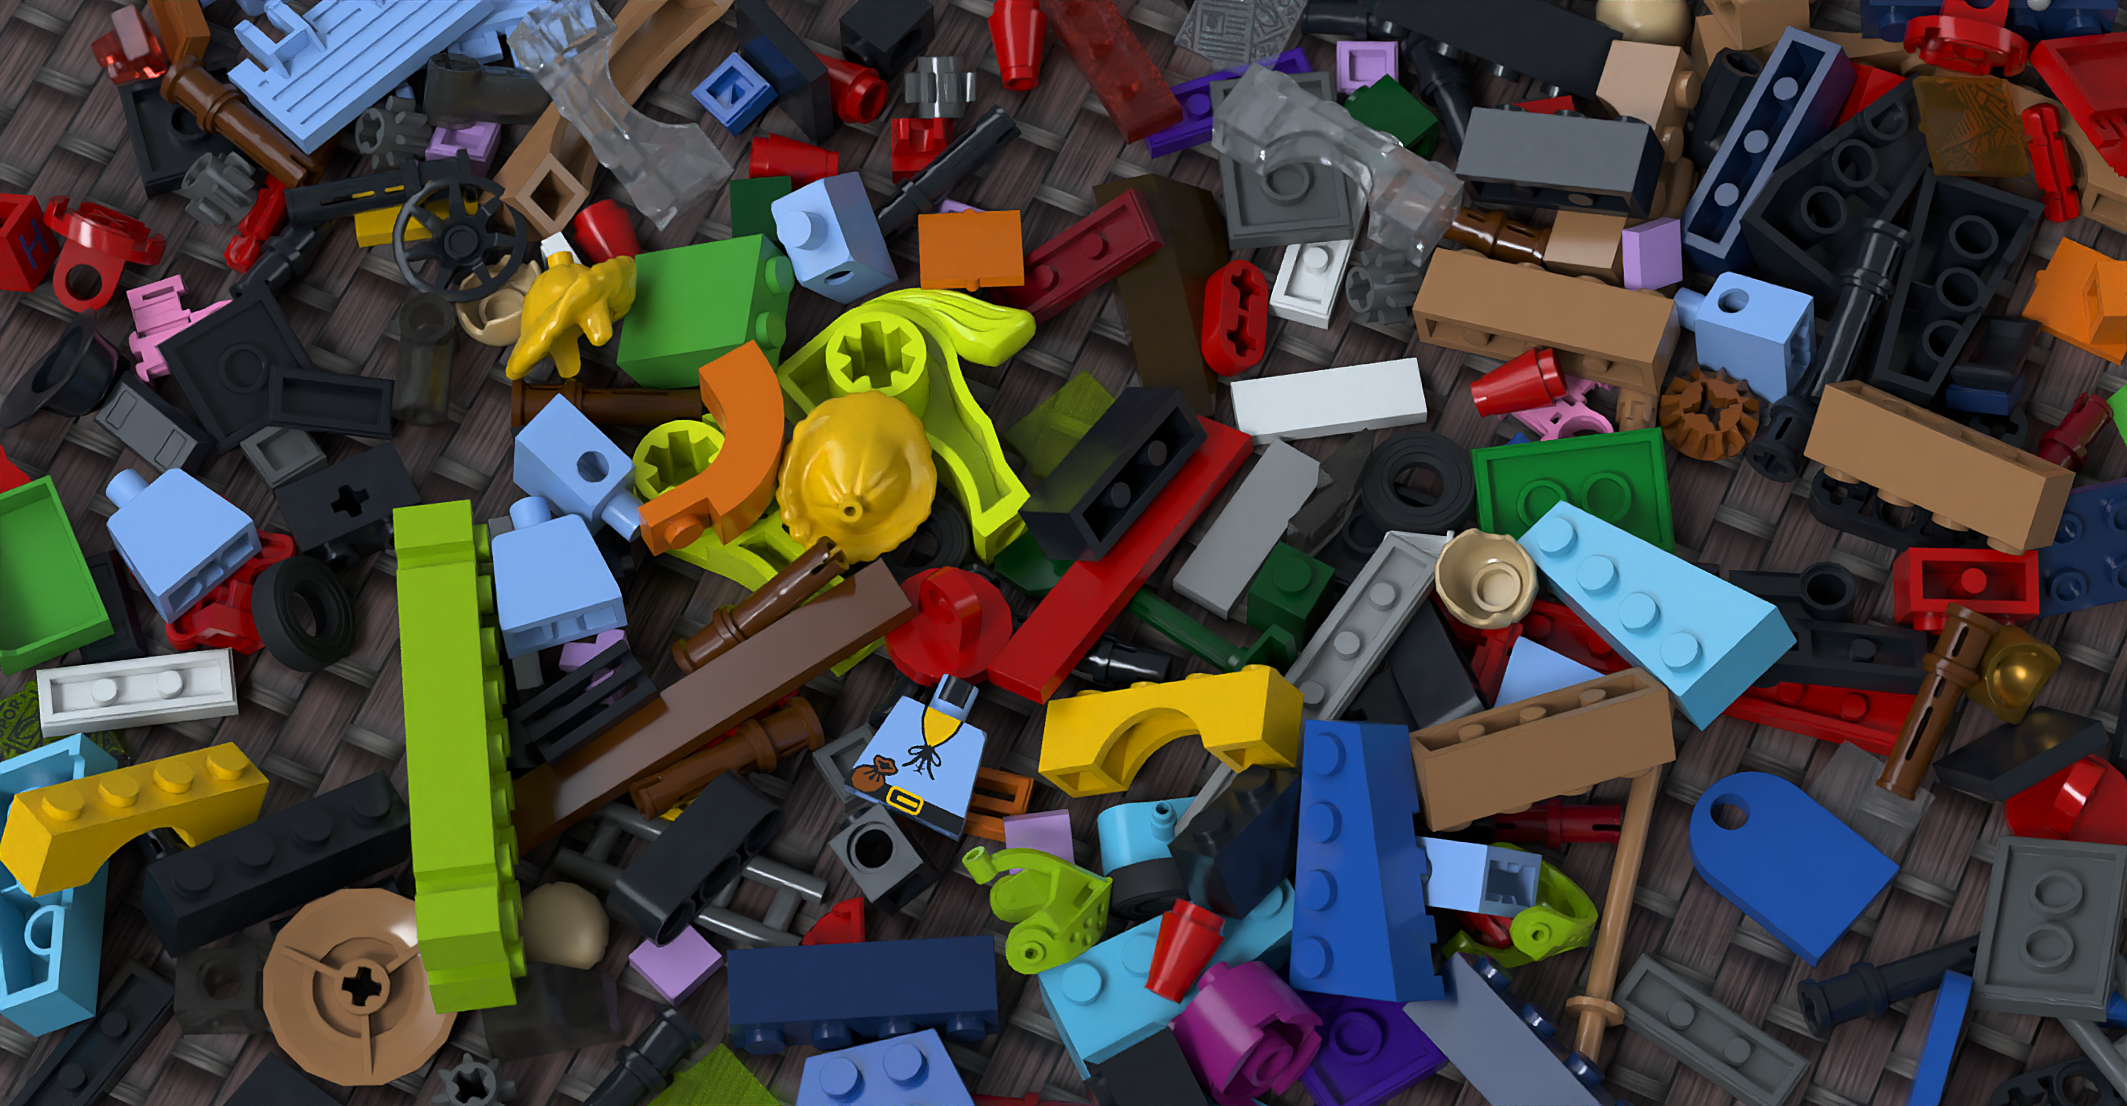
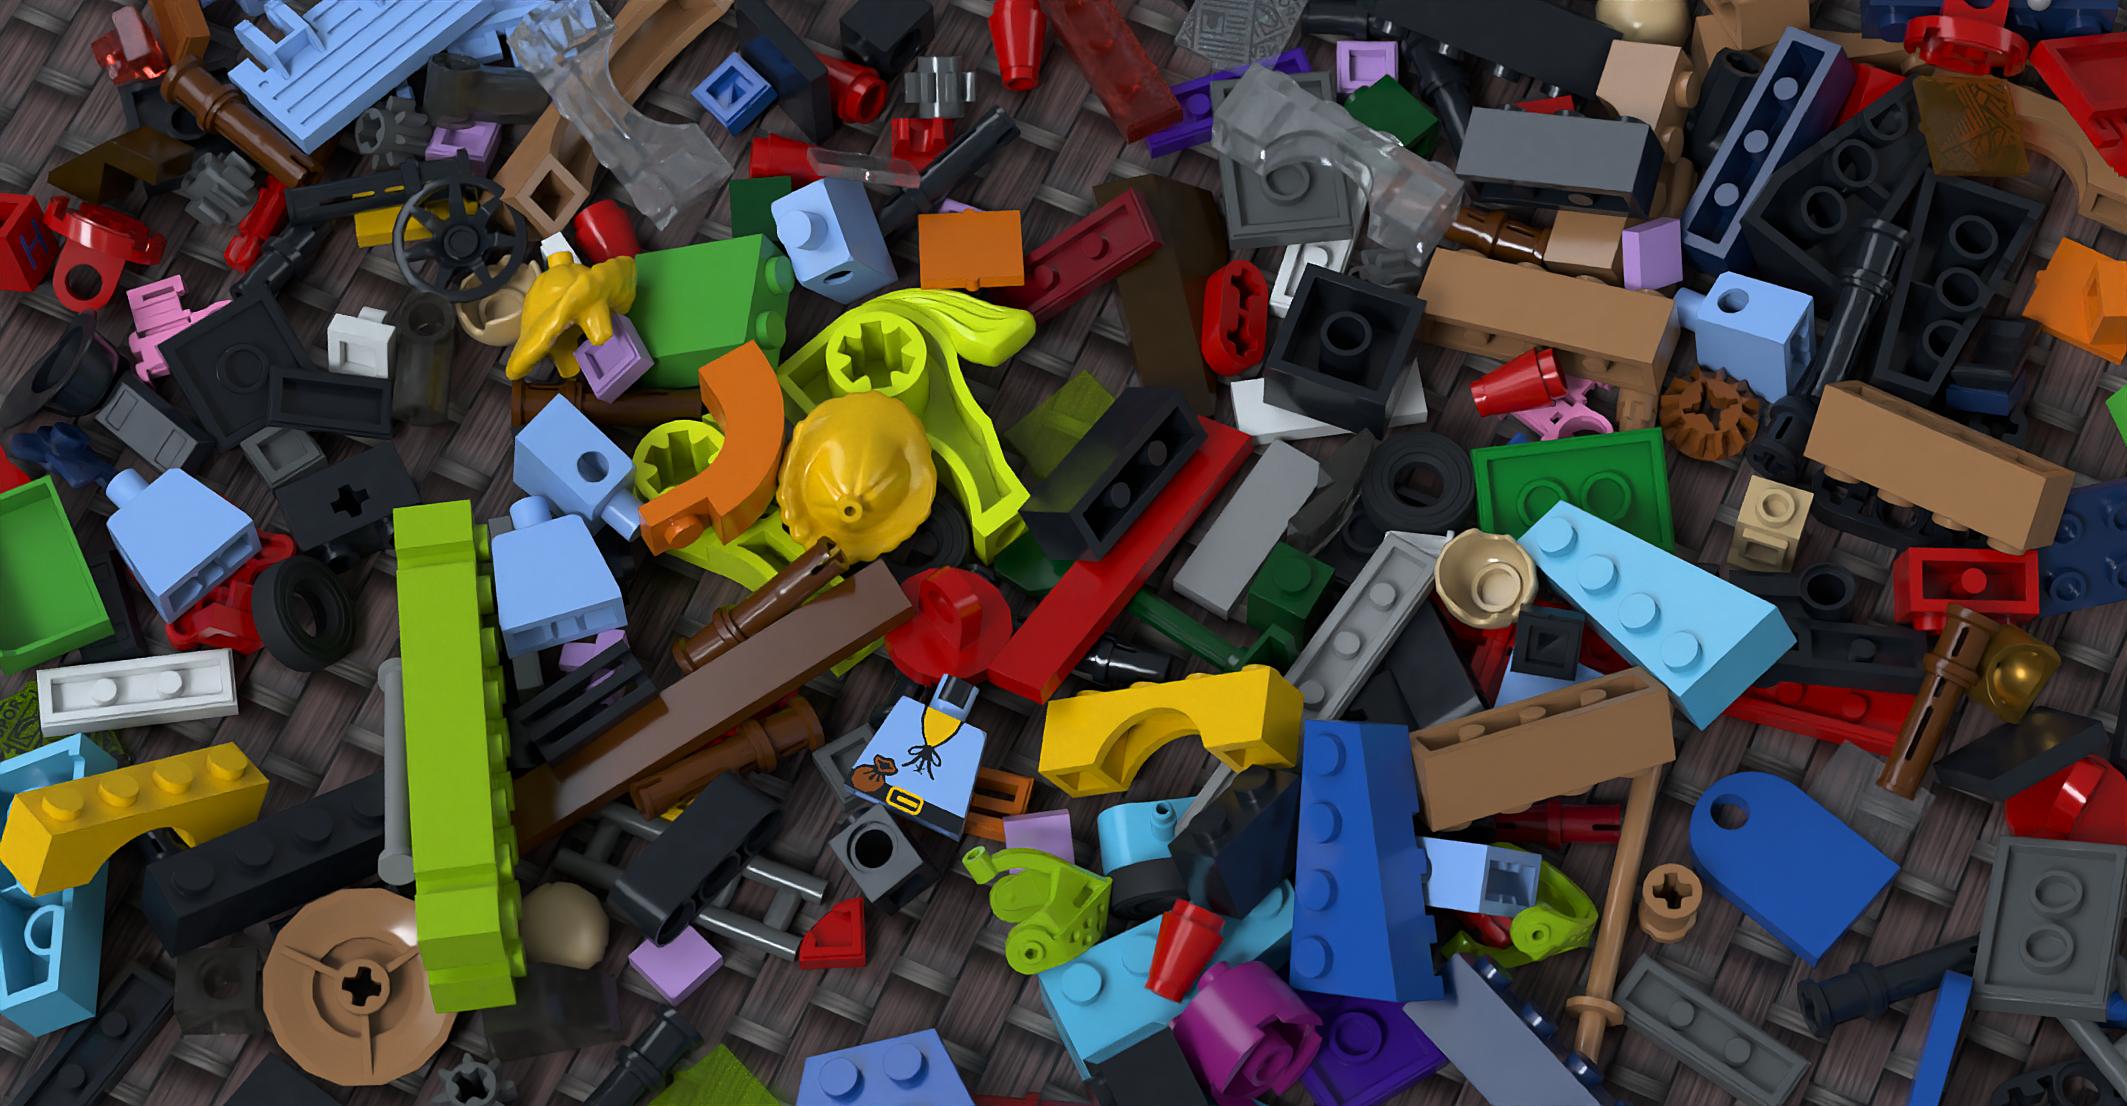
dark blue brick [727,935,999,1055] -> none
red axle [2021,102,2082,223] -> none
dark red pin [2037,392,2114,473] -> none
none -> dark blue plate [10,422,120,490]
none -> dark brown slope [47,125,195,206]
none -> white tile [327,306,397,380]
none -> light grey bar [378,658,415,885]
none -> lavender tile [573,312,655,404]
none -> clear piece [806,147,921,188]
none -> black brick [1263,262,1427,442]
none -> black tile [1510,603,1585,681]
none -> medium nougat bush [1637,863,1703,944]
none -> tan window [1726,475,1814,573]

